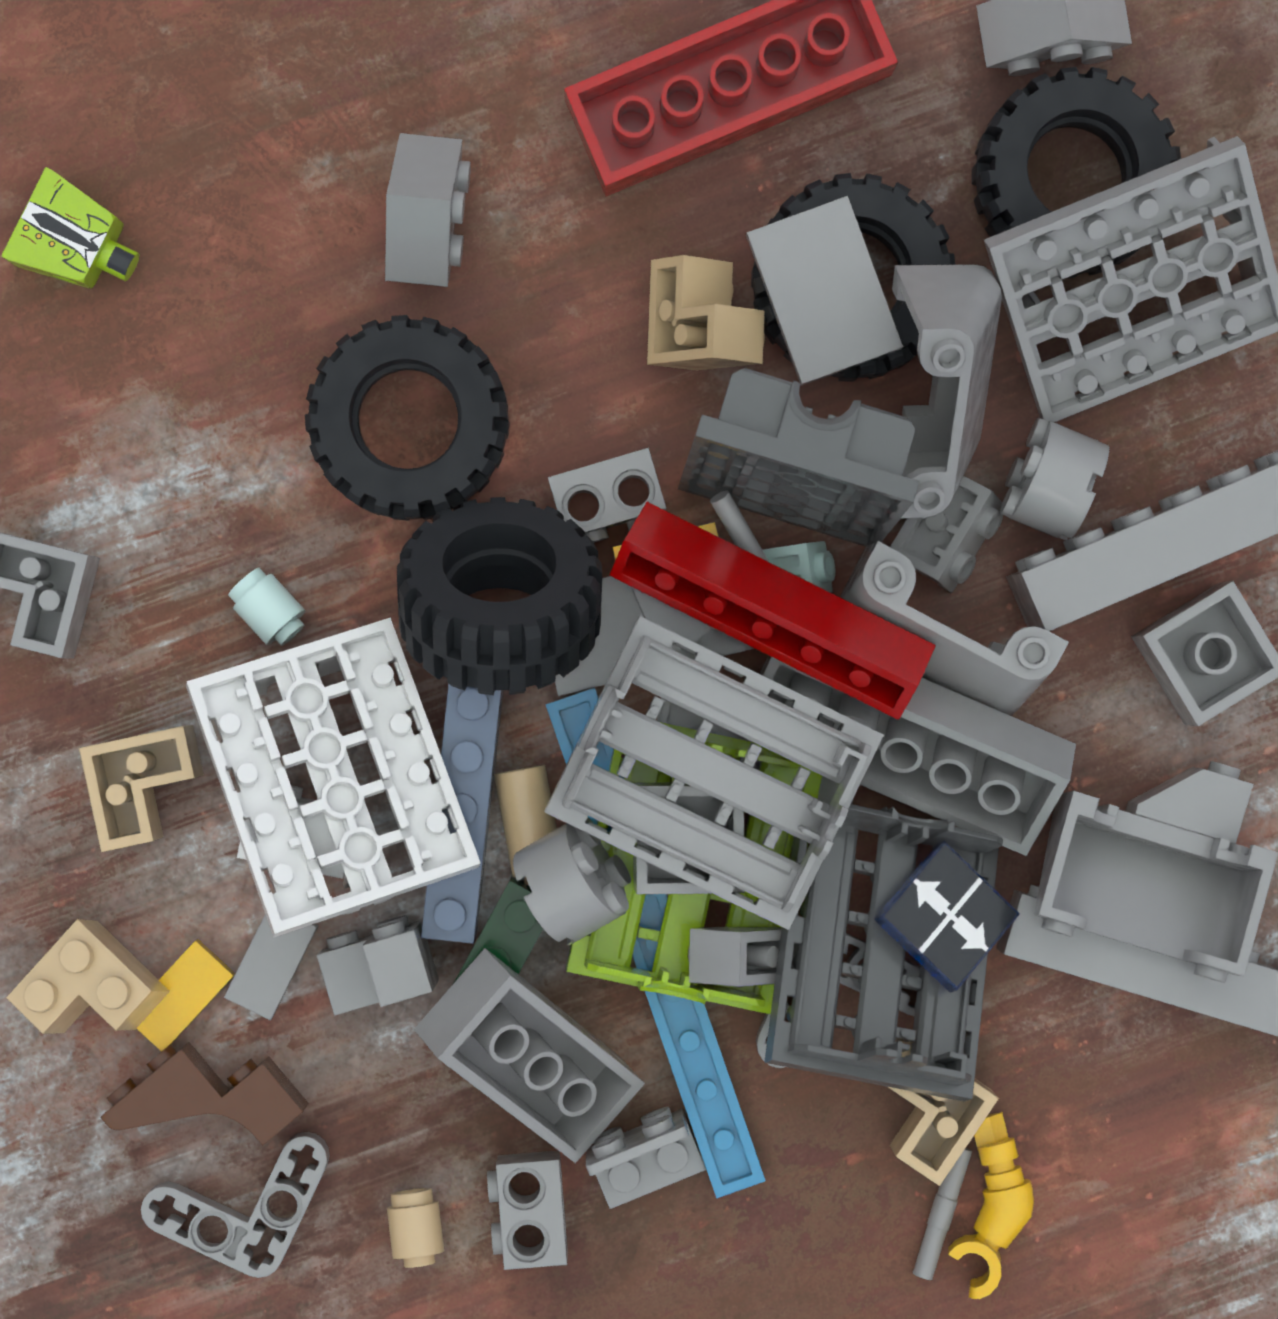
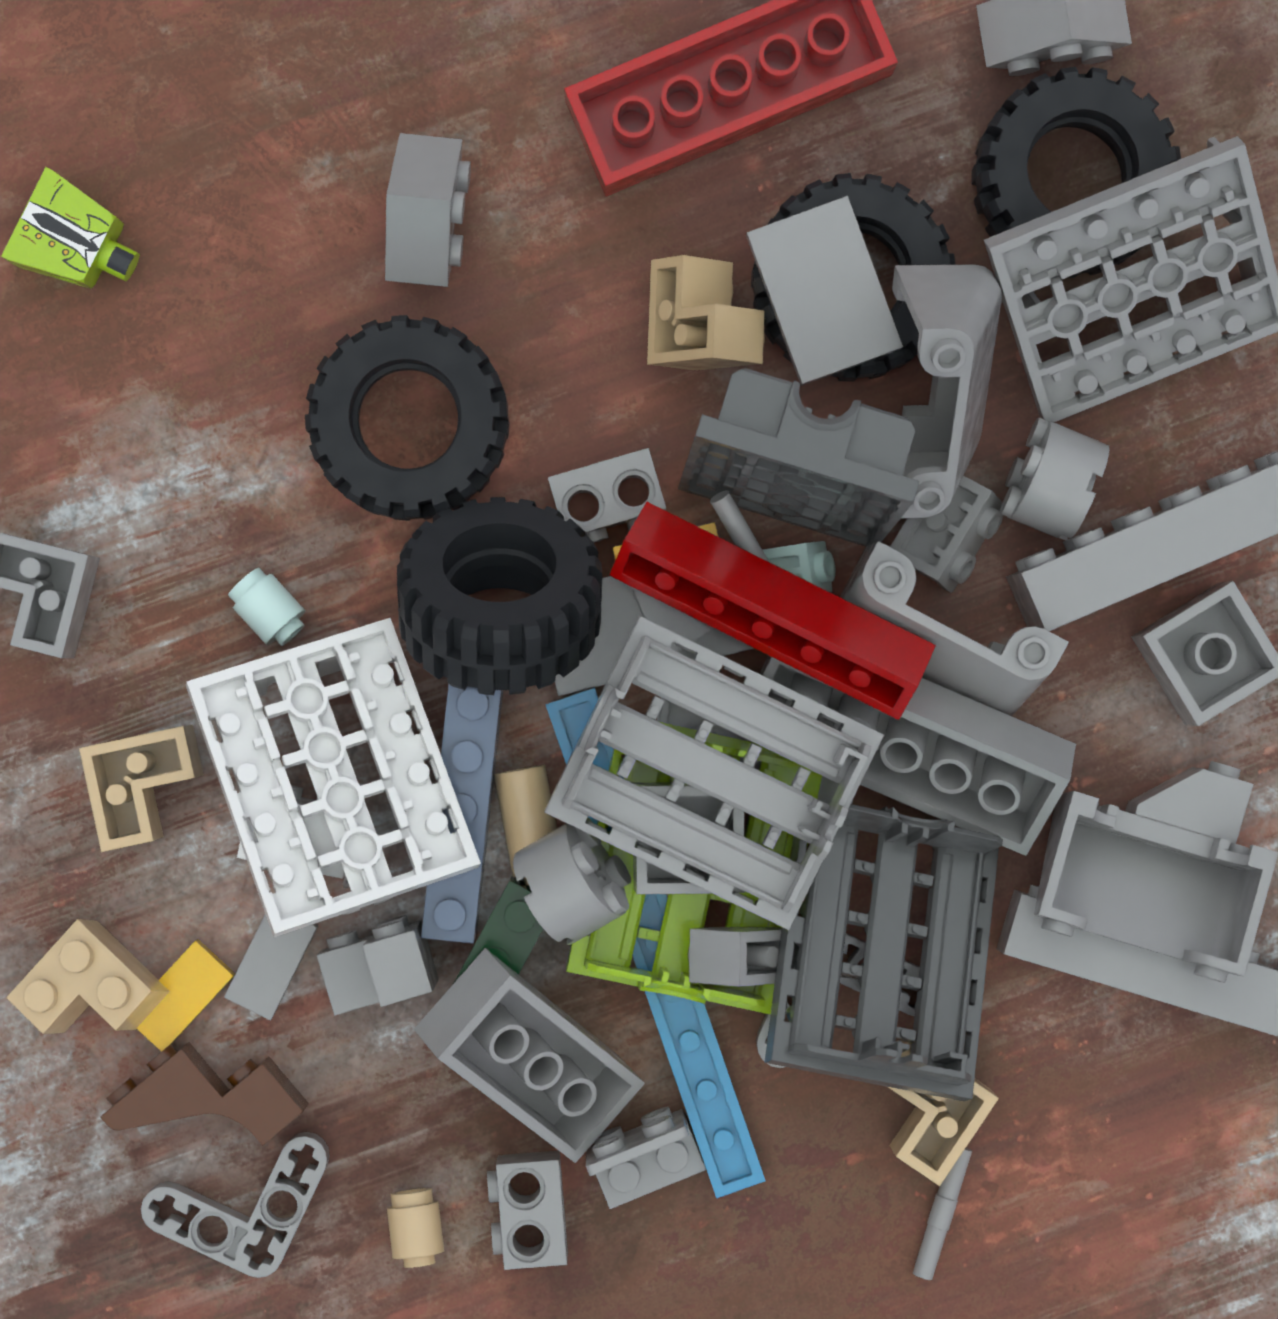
black tile [874,841,1020,993] -> none
yellow piece [948,1112,1034,1299] -> none

